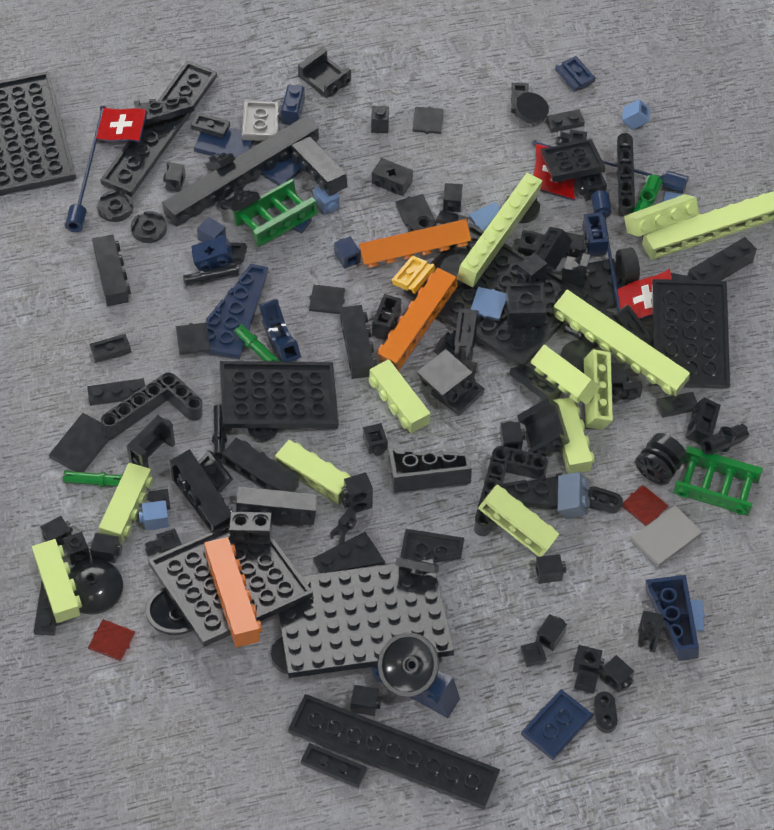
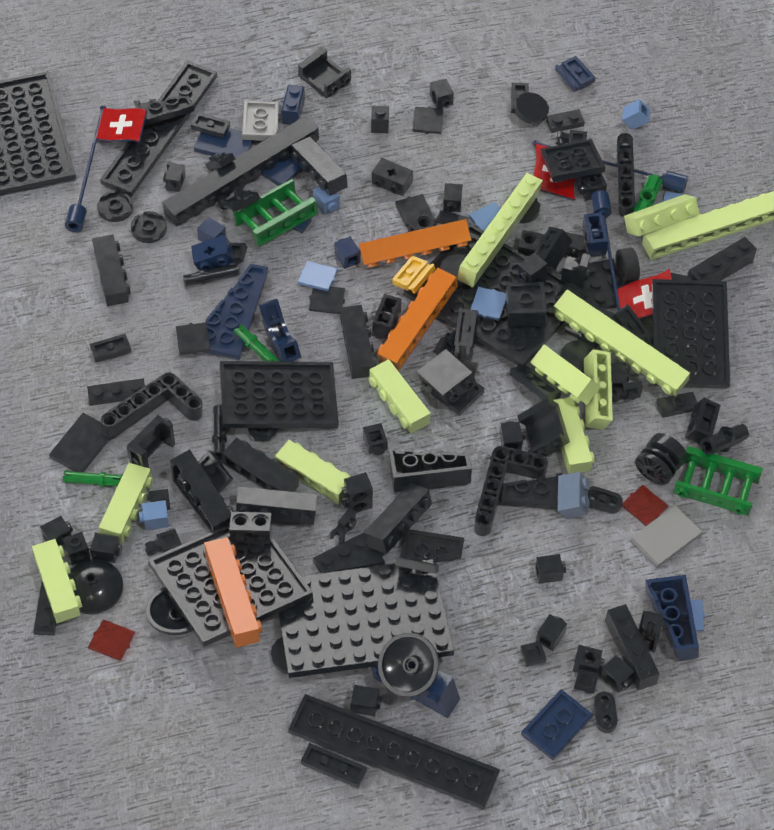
yellowish green brick [478,485,559,557] -> none
none -> piece [298,261,338,291]
none -> black brick [364,483,432,554]
none -> black brick [430,79,454,108]
none -> black brick [605,604,660,691]

